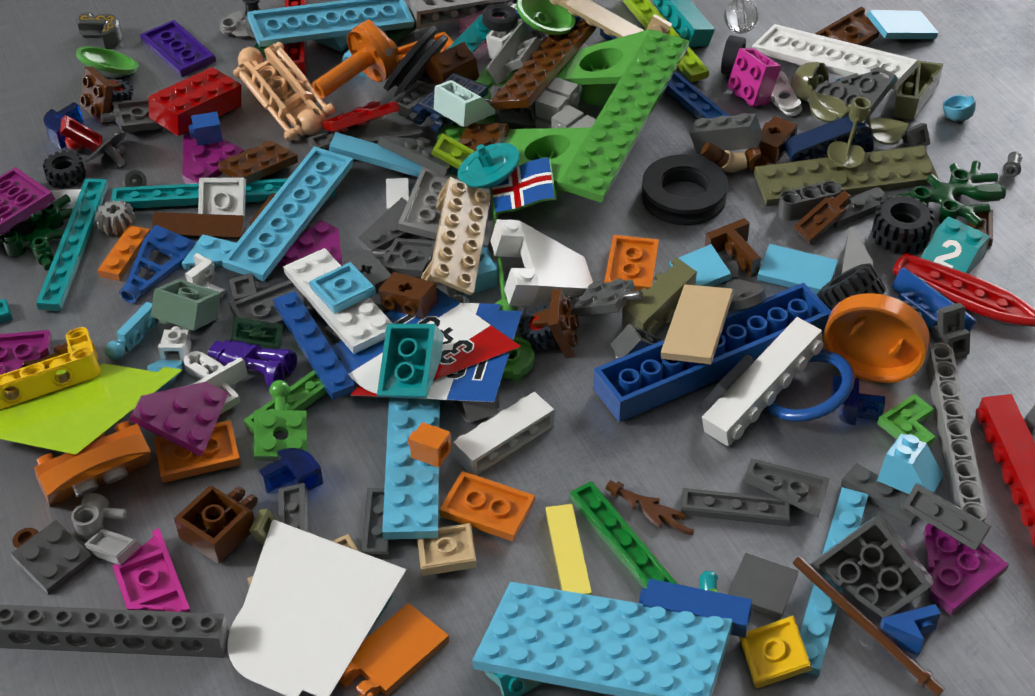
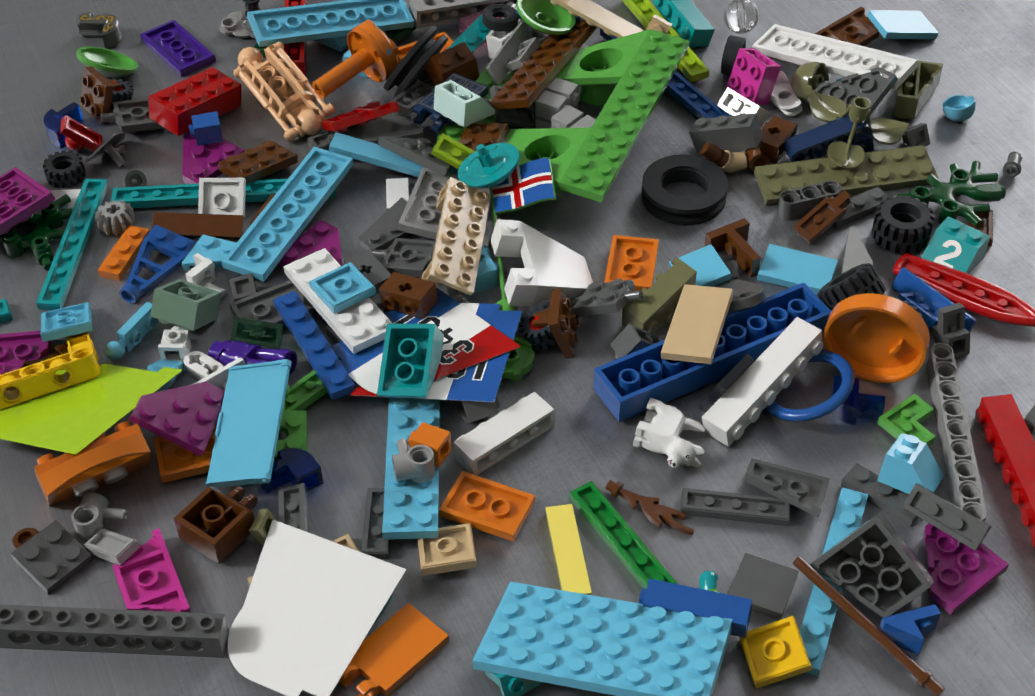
none -> medium azure tile [40,302,93,342]
none -> medium azure door [206,359,291,488]
none -> light grey piece [392,439,435,483]
none -> white animal [633,398,705,468]
none -> white brick [717,87,770,127]

